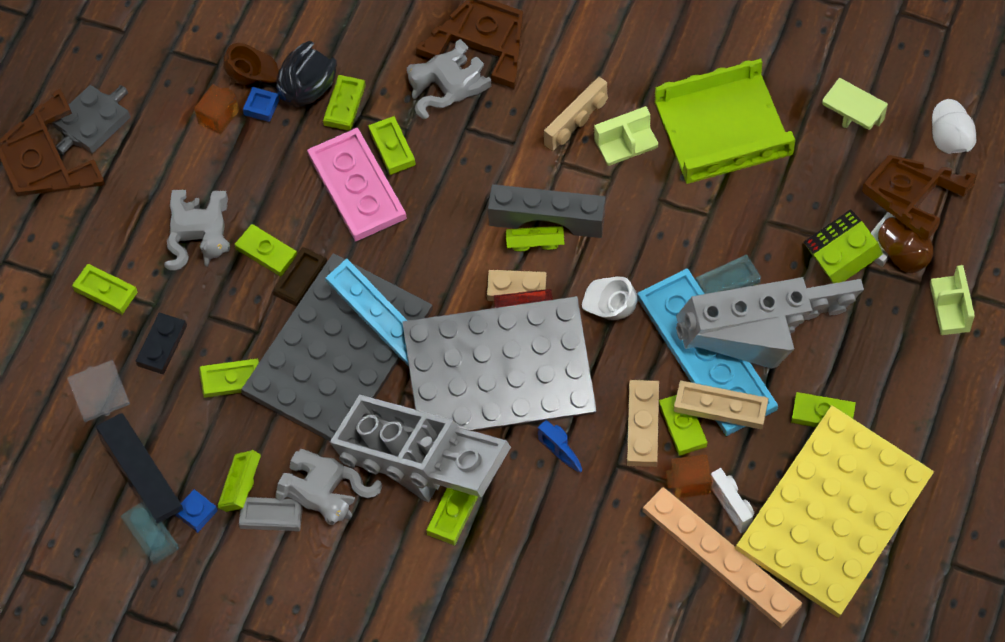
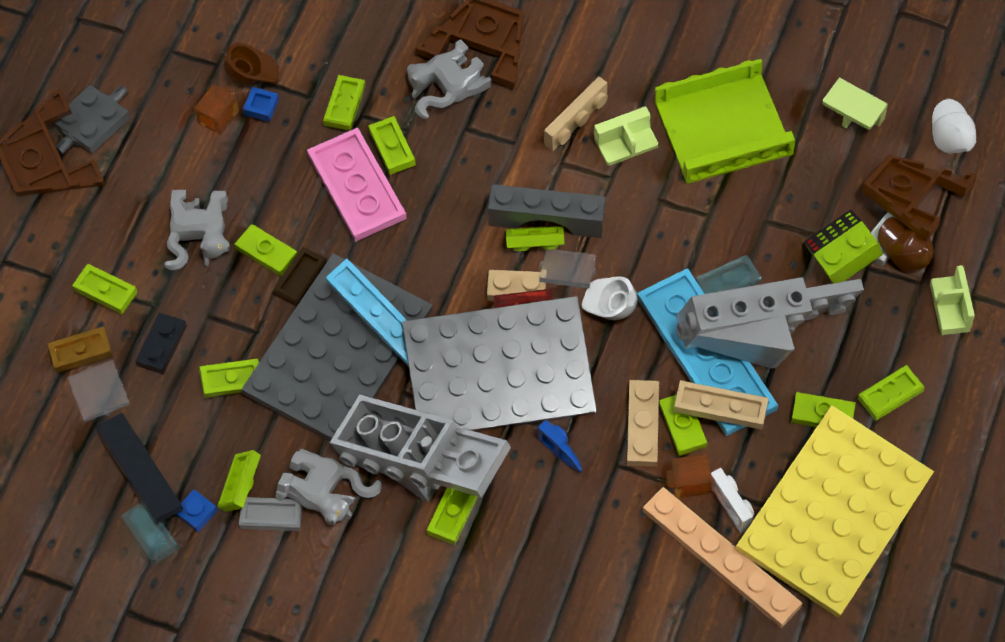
black hair [276,41,337,107] -> none
none -> pearl gold plate [47,326,113,373]
none -> clear piece [539,249,596,288]
none -> lime plate [858,365,925,421]

